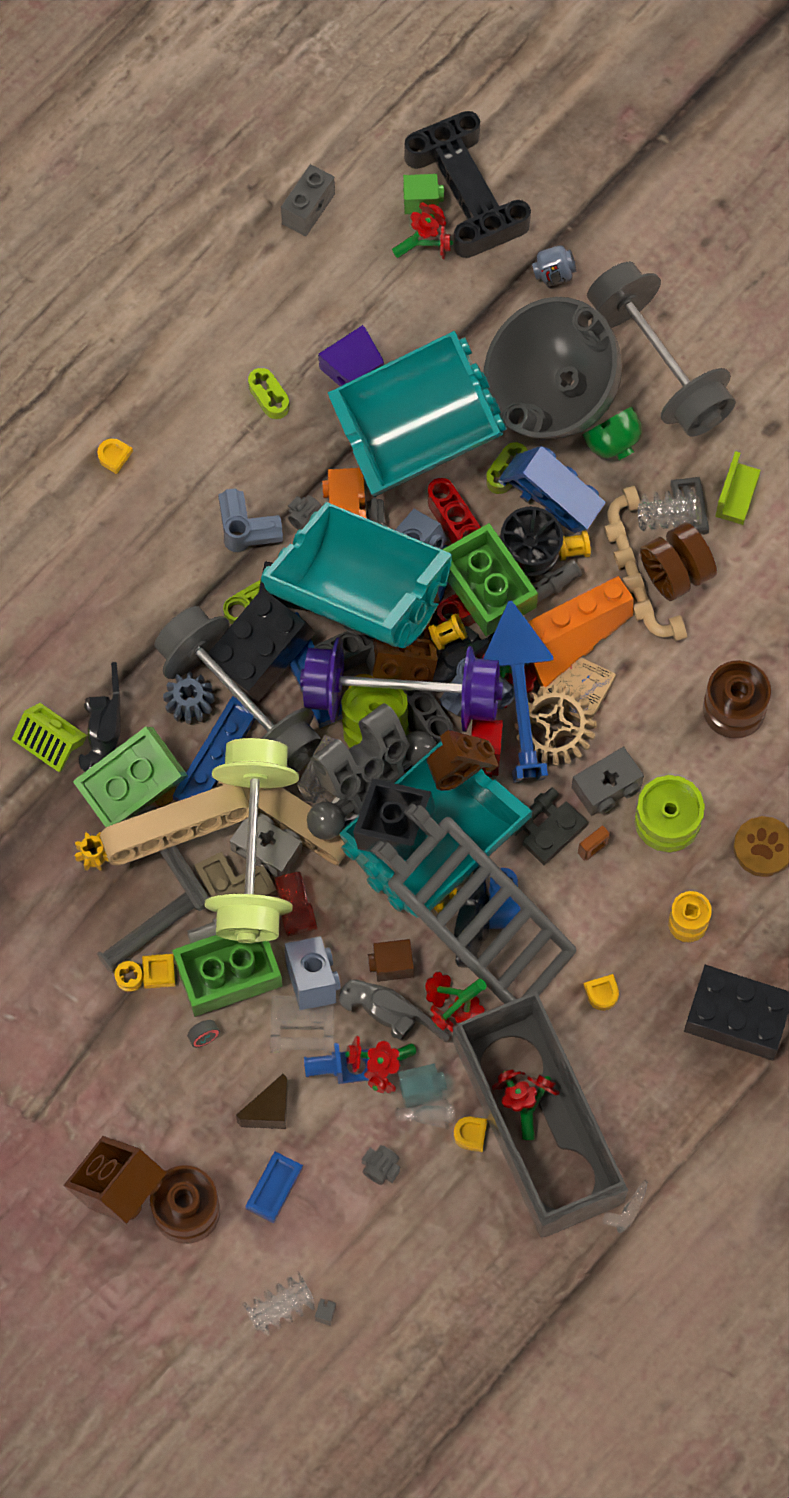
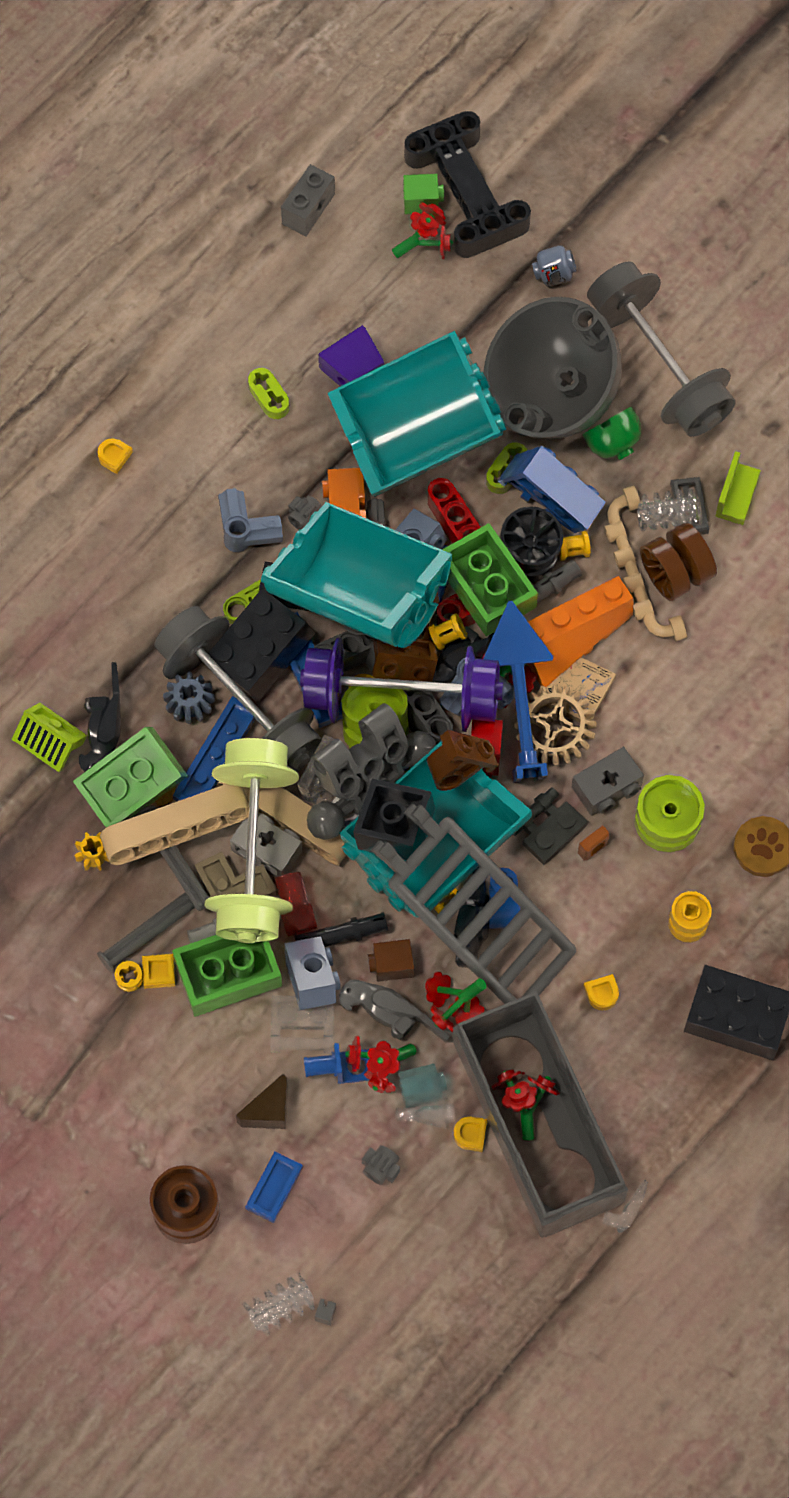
reddish brown brick [63,1136,167,1224] -> none
dark grey tile [187,1020,220,1048] -> none
reddish brown wheel [703,660,771,738] -> none
none -> black pin [294,912,389,947]

